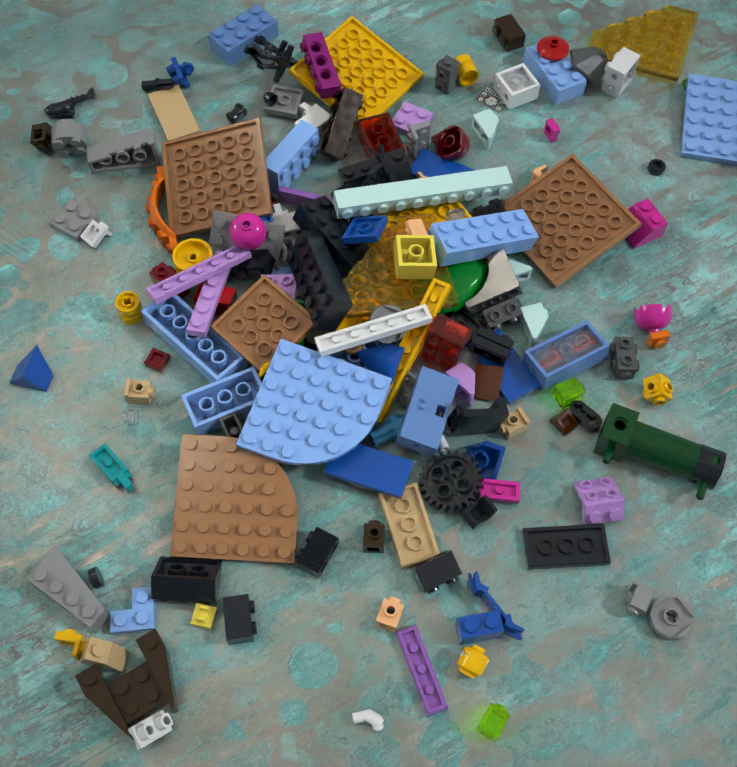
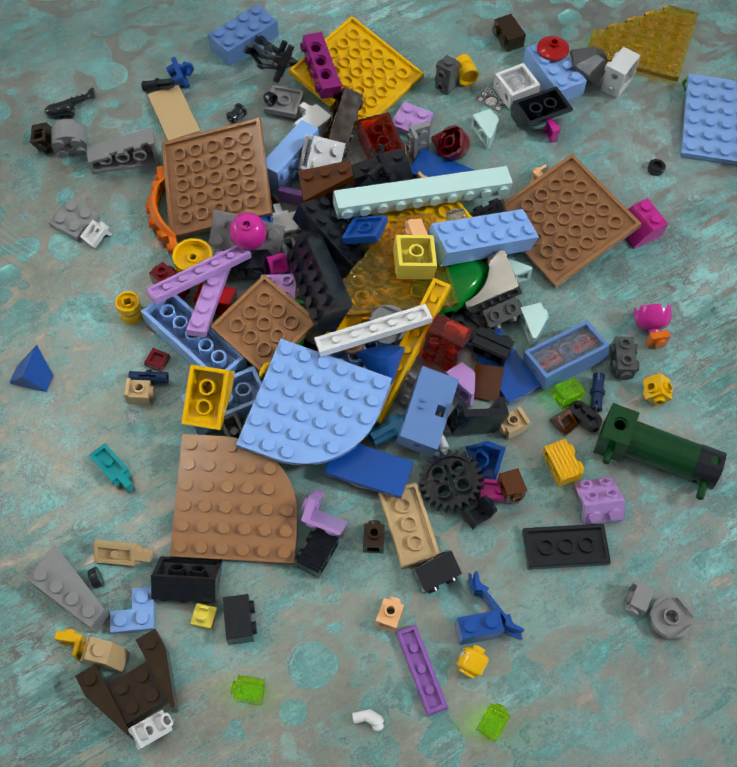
none -> tan hinge [94,540,154,566]
none -> dark blue pin [128,370,169,384]
none -> yellow slope [181,364,235,430]
none -> clear neon green brick [231,675,266,706]
none -> dark pink plate [266,252,289,275]
none -> white piece [298,134,346,170]
none -> reddish brown wedge [298,160,356,202]
none -> lavender bracket [301,489,348,536]
none -> reddish brown brick [497,468,527,503]
none -> black slope [511,86,573,127]
none -> yellow brick [542,439,584,487]
none -> dark blue pin [590,372,605,412]

